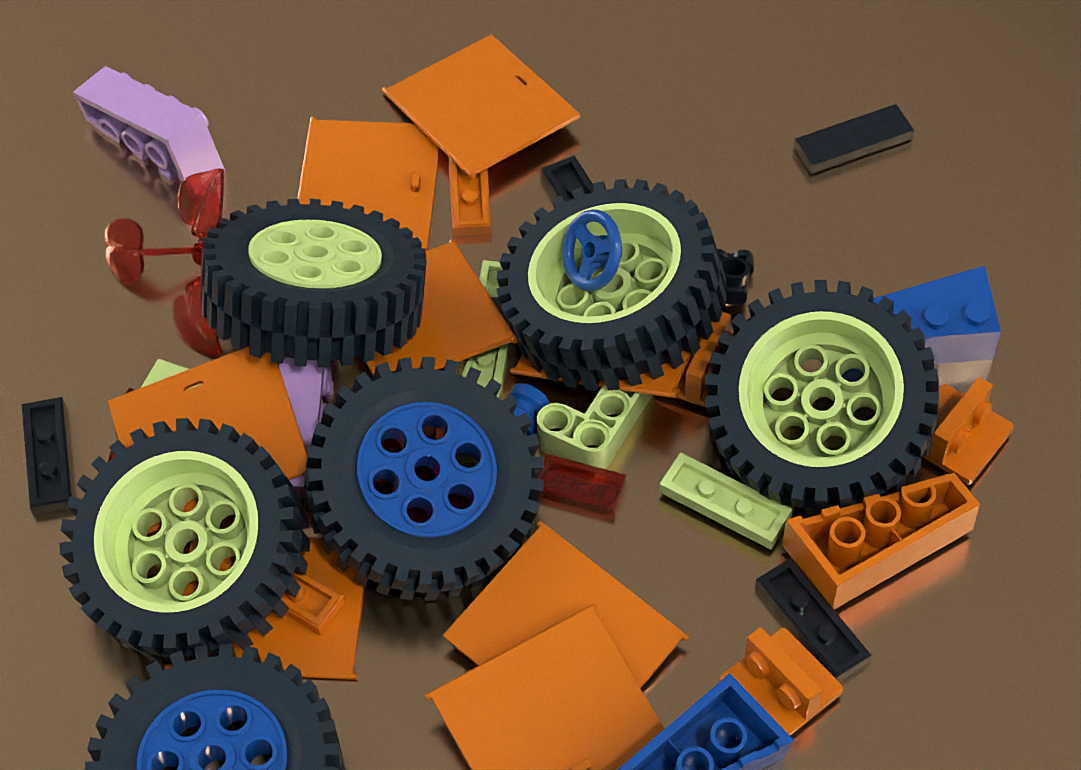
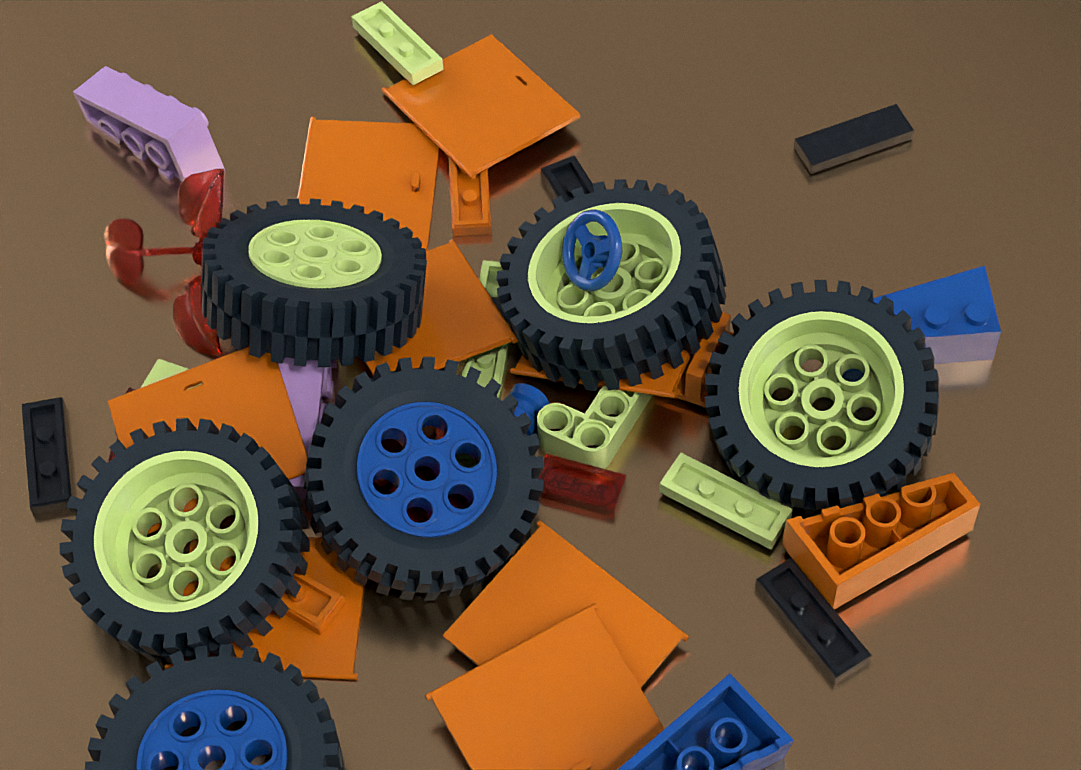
black plate [717,249,754,305] -> none
orange bracket [719,627,843,736] -> none
orange bracket [922,377,1014,485] -> none
none -> yellowish green plate [351,1,443,85]

